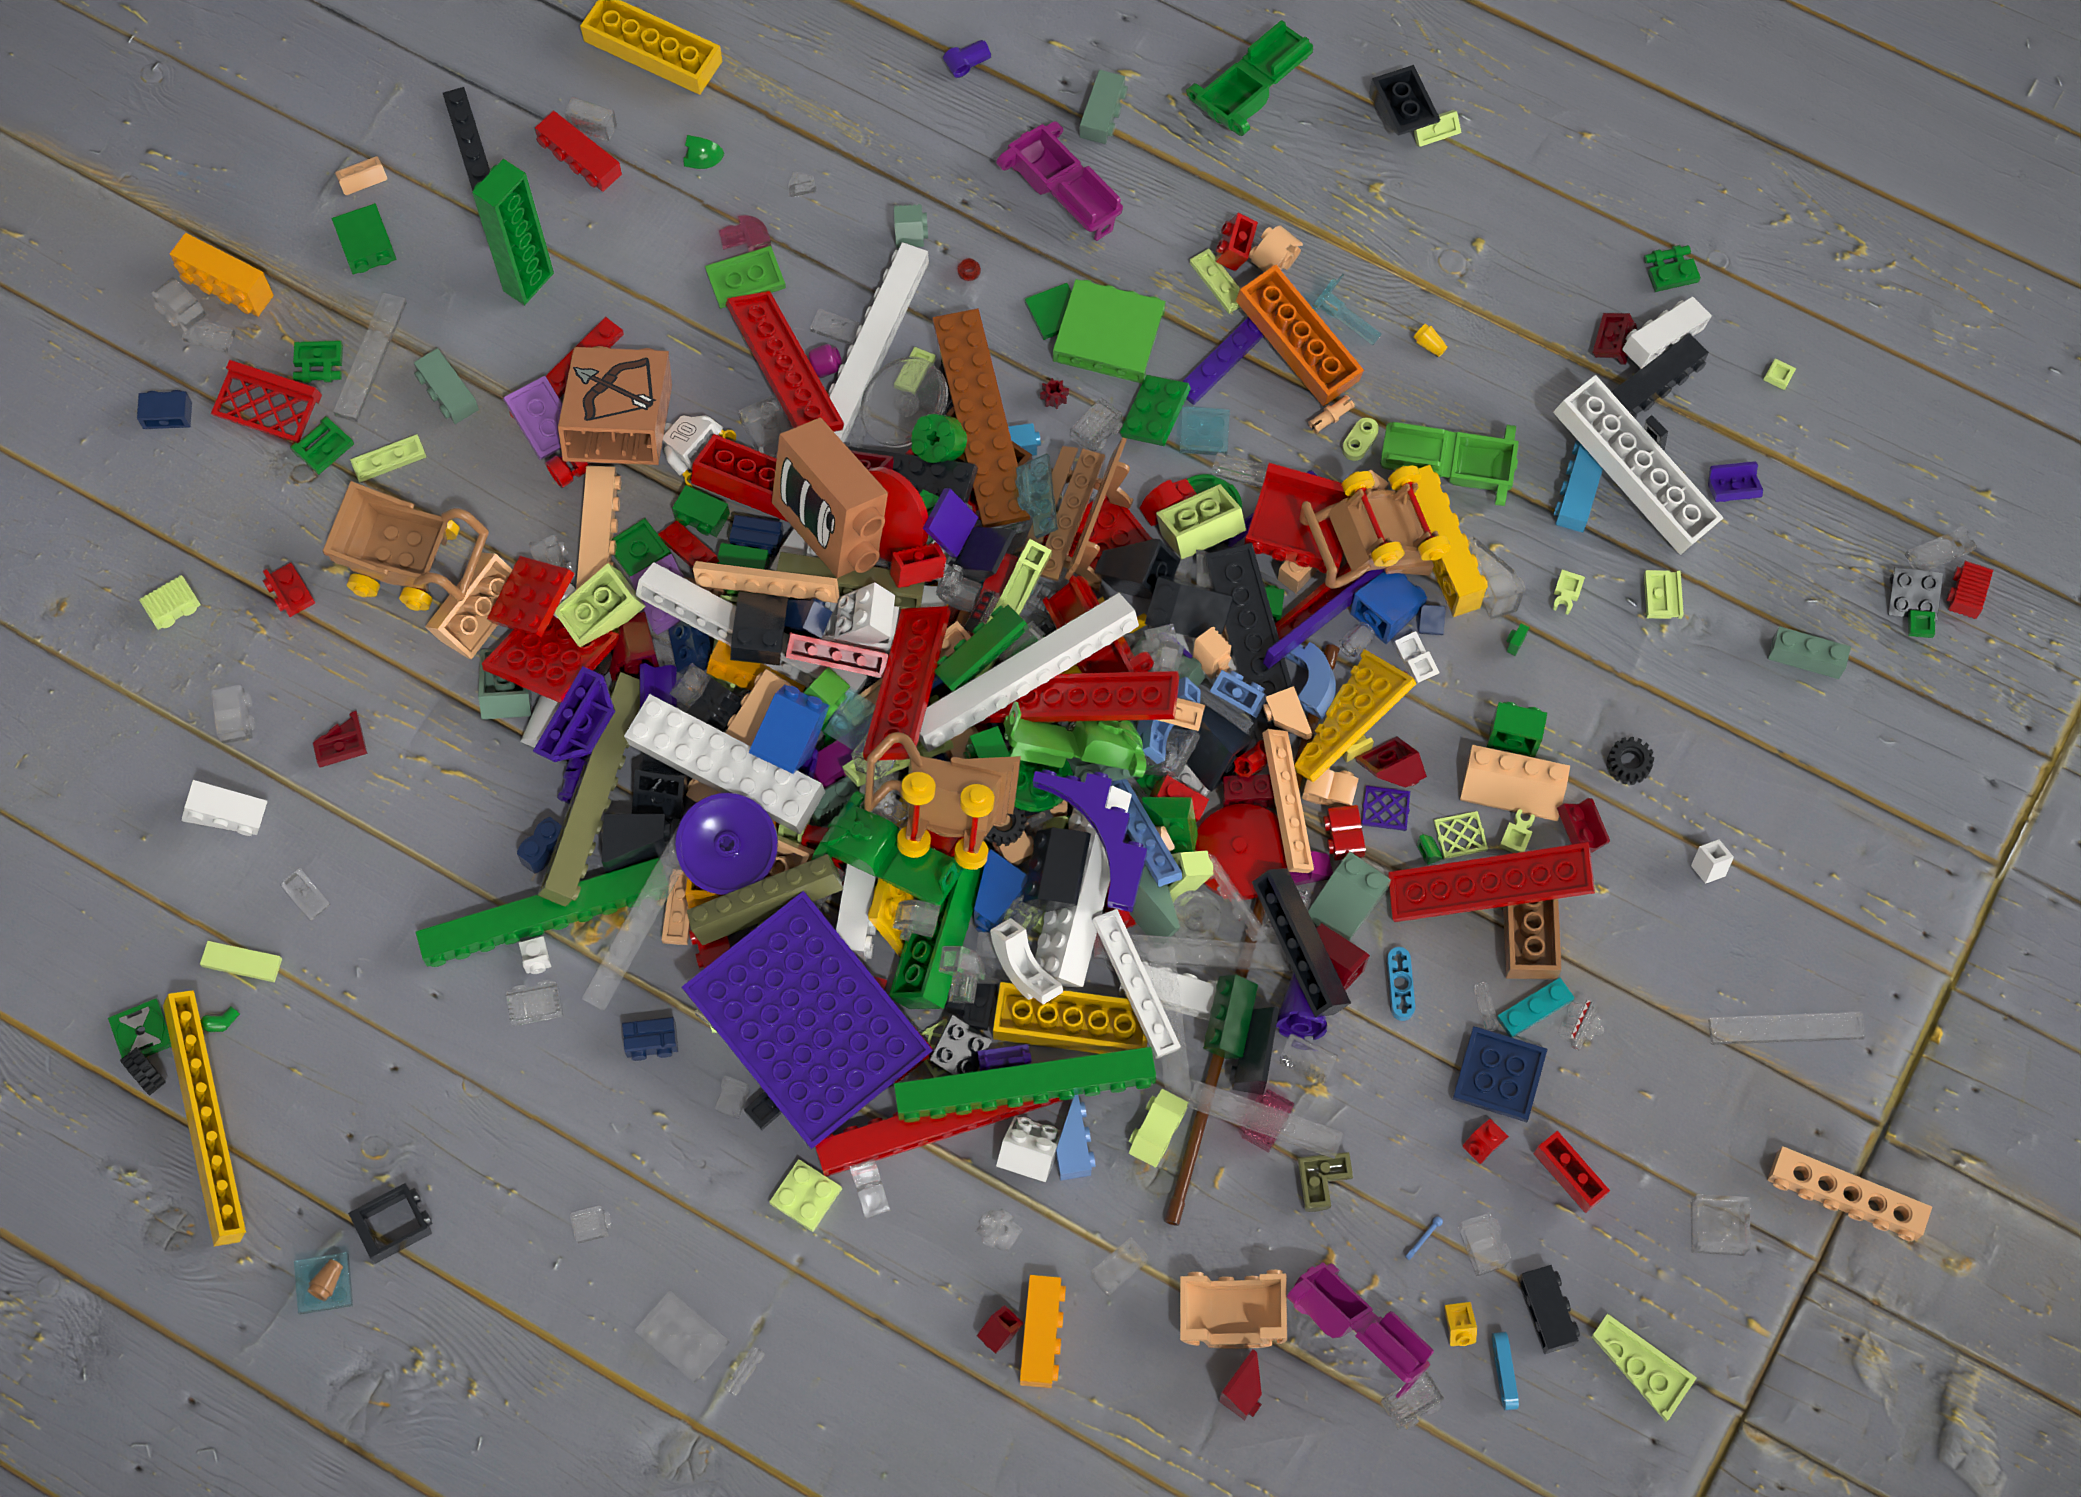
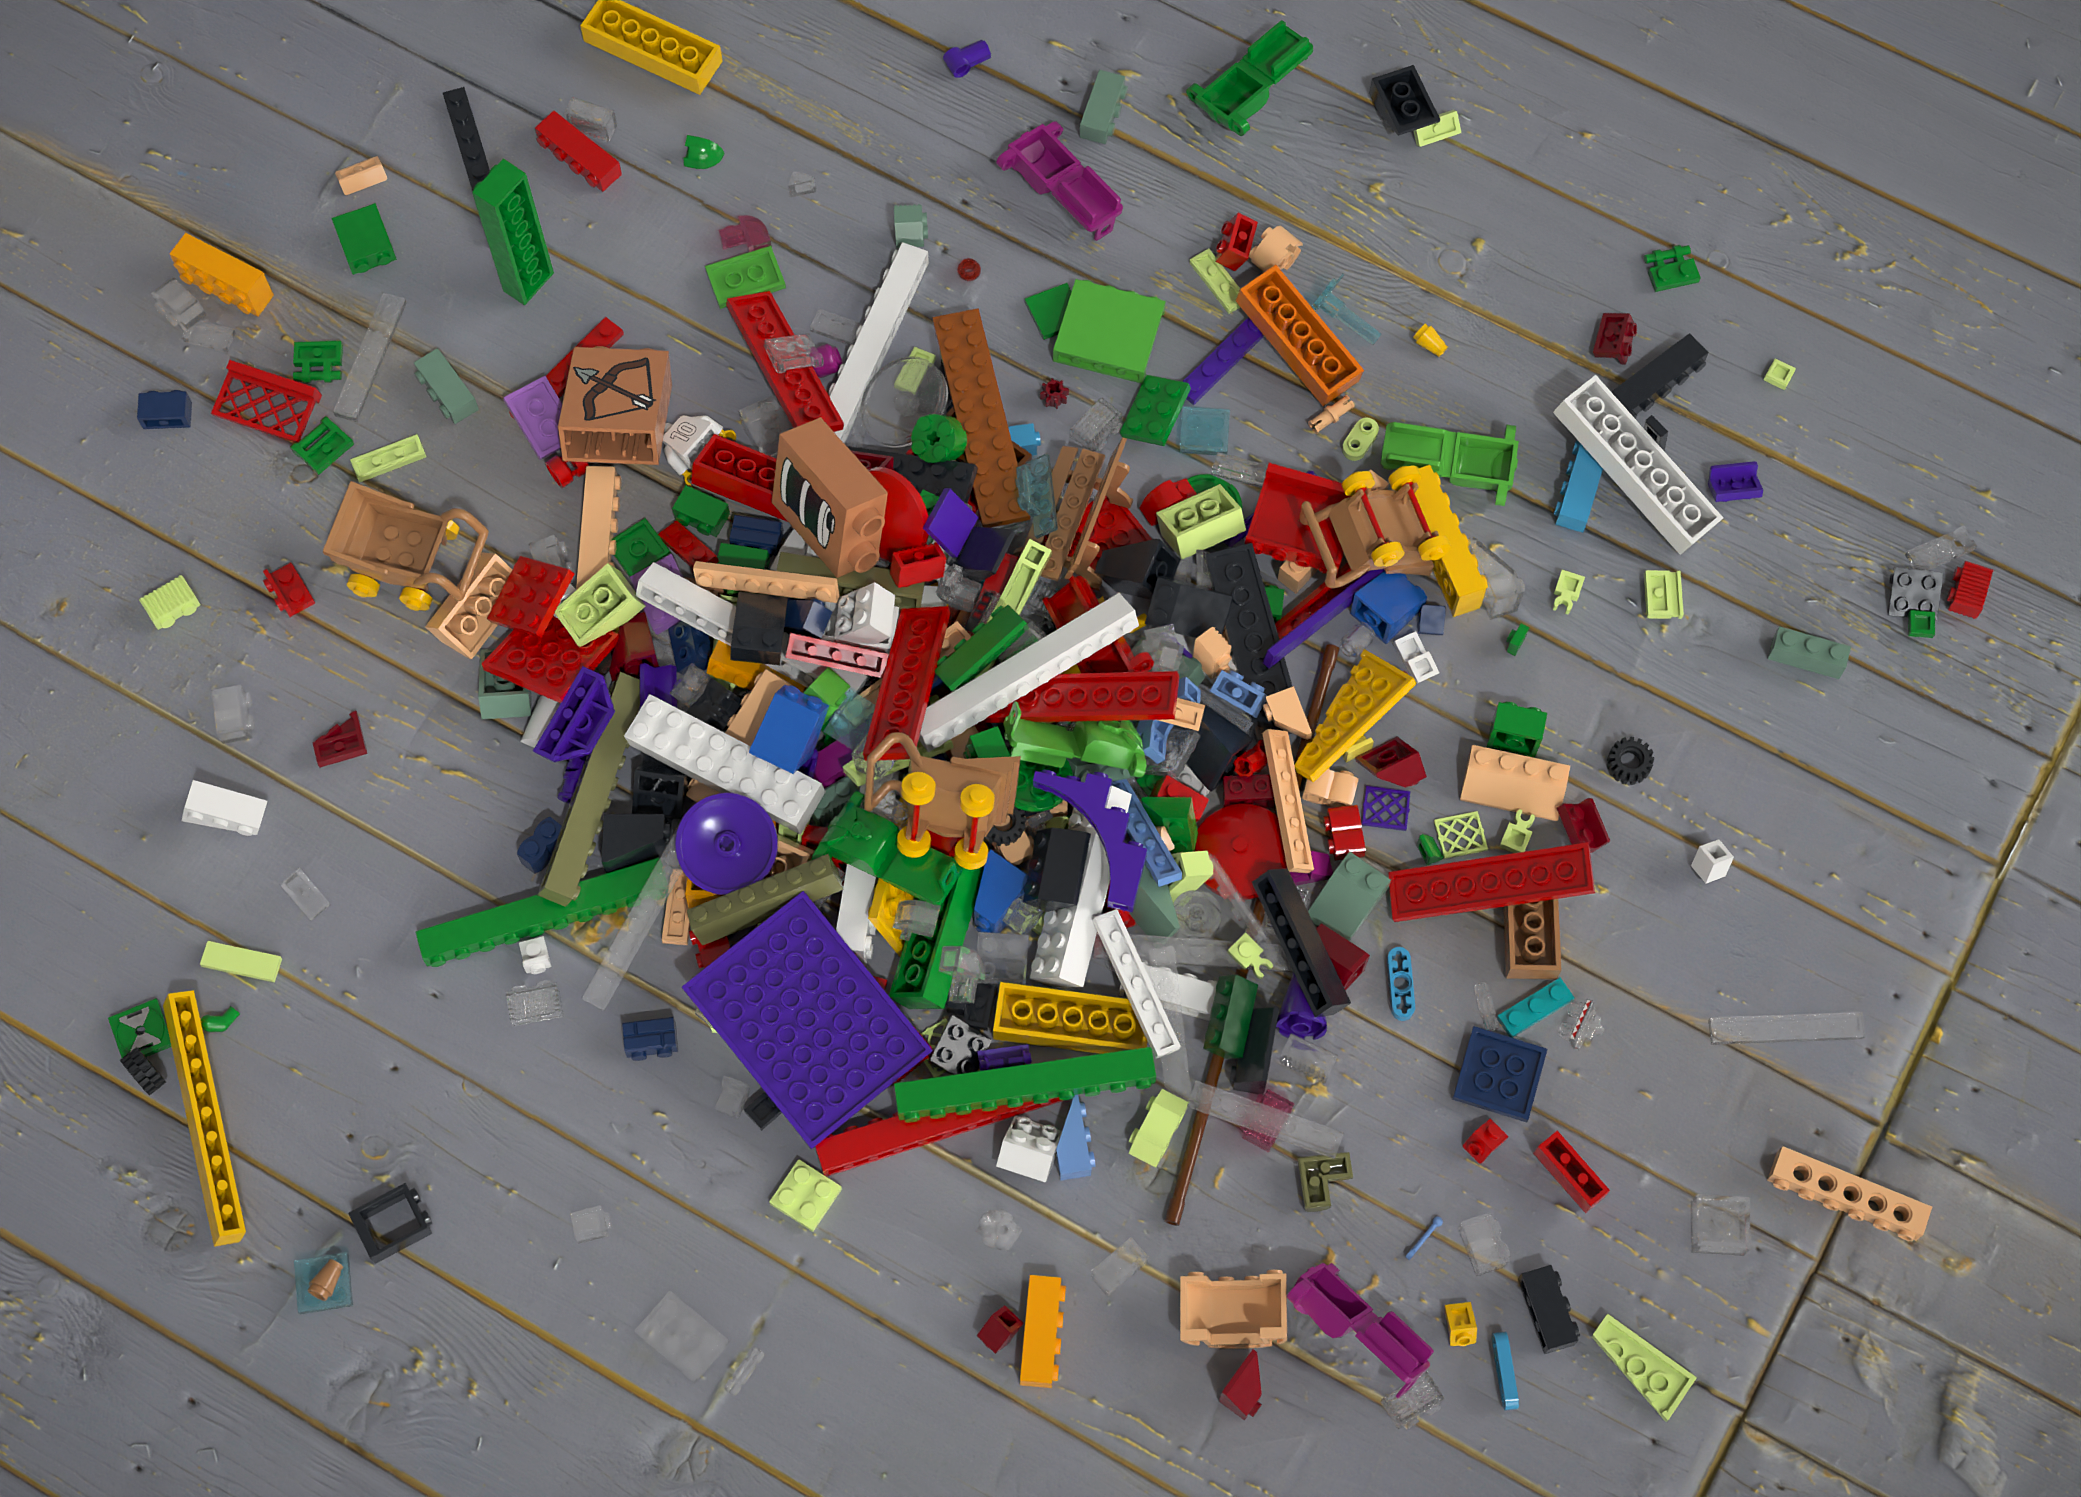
clear plate [849,1159,890,1219] -> none
white arch [990,918,1063,1004] -> none
medium blue arch [1285,642,1336,719] -> none
white brick [1622,297,1712,369] -> none
none -> clear plate [764,333,824,374]
none -> yellowish green plate [1227,933,1273,979]

